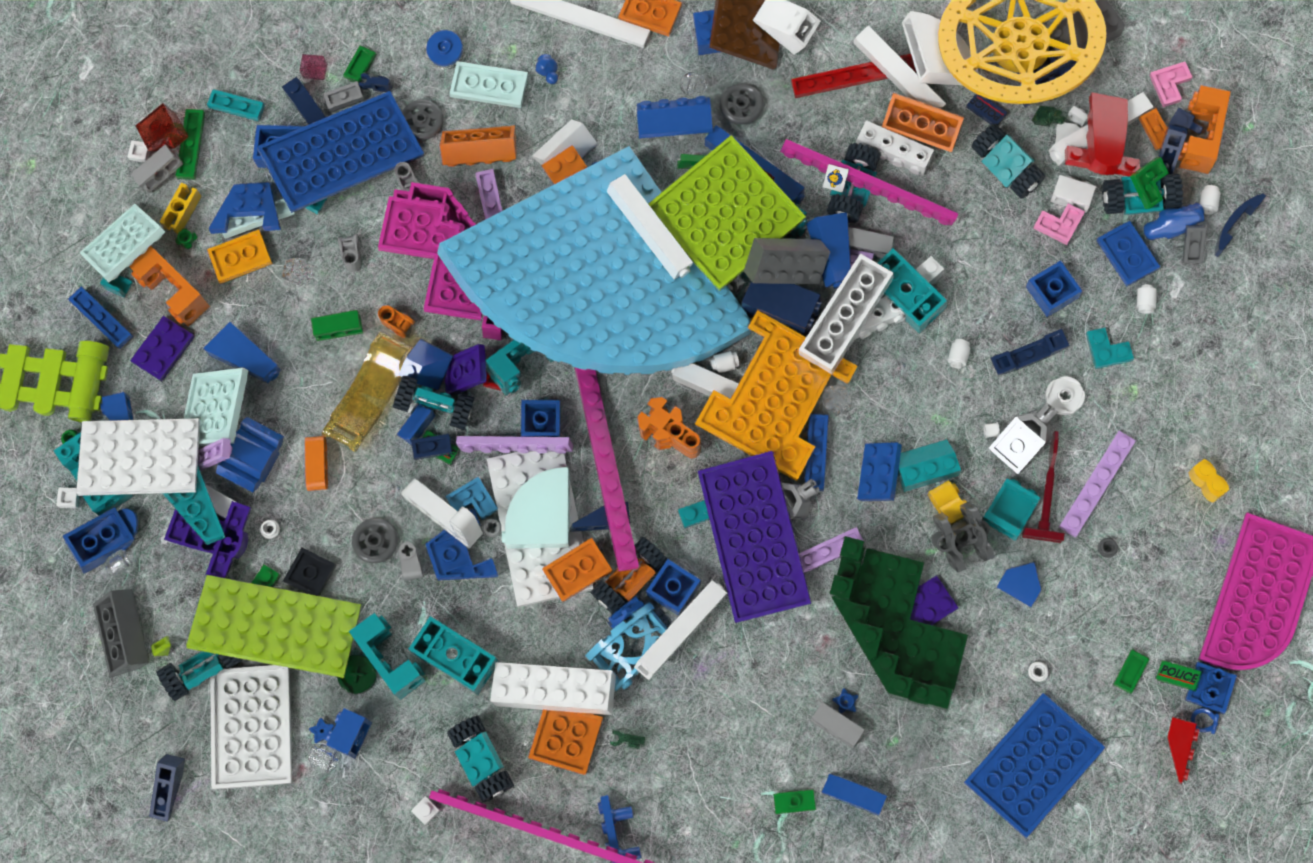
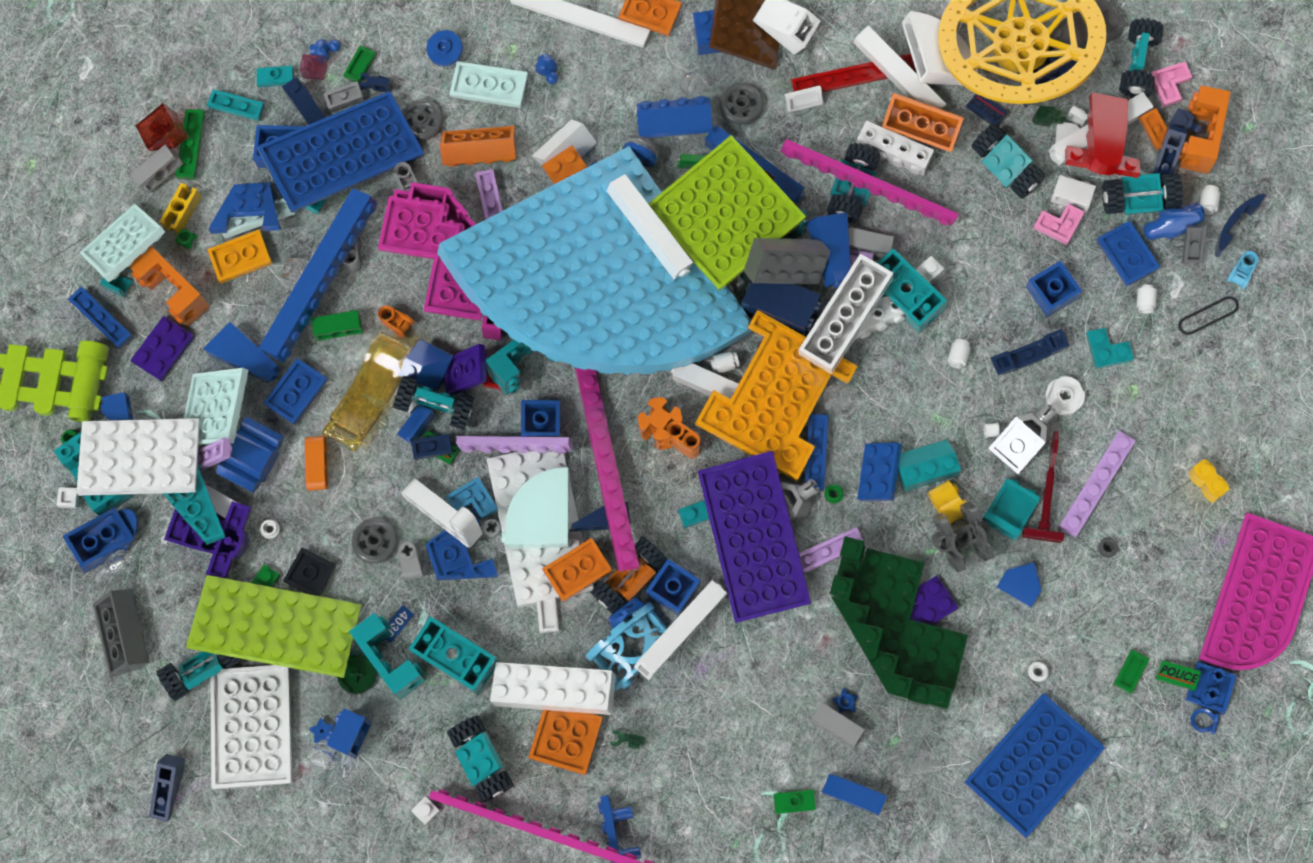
white plate [127,141,151,162] -> none
lime slope [151,636,171,656] -> none
sticker [823,164,848,192] -> none
green plate [1130,157,1168,209] -> none
red slope [1167,717,1200,784] -> none
none -> teal plate [257,65,294,88]
none -> blue brick [258,188,377,363]
none -> blue plate [263,358,328,425]
none -> blue animal [309,39,341,62]
none -> blue sticker [386,605,415,643]
none -> white tile [537,598,559,634]
none -> piece [622,135,661,167]
none -> white tile [784,86,823,113]
none -> green plate [824,484,844,504]
none -> black plate [1119,18,1164,98]
none -> black piece [1178,296,1239,335]
none -> medium azure piece [1226,251,1259,290]

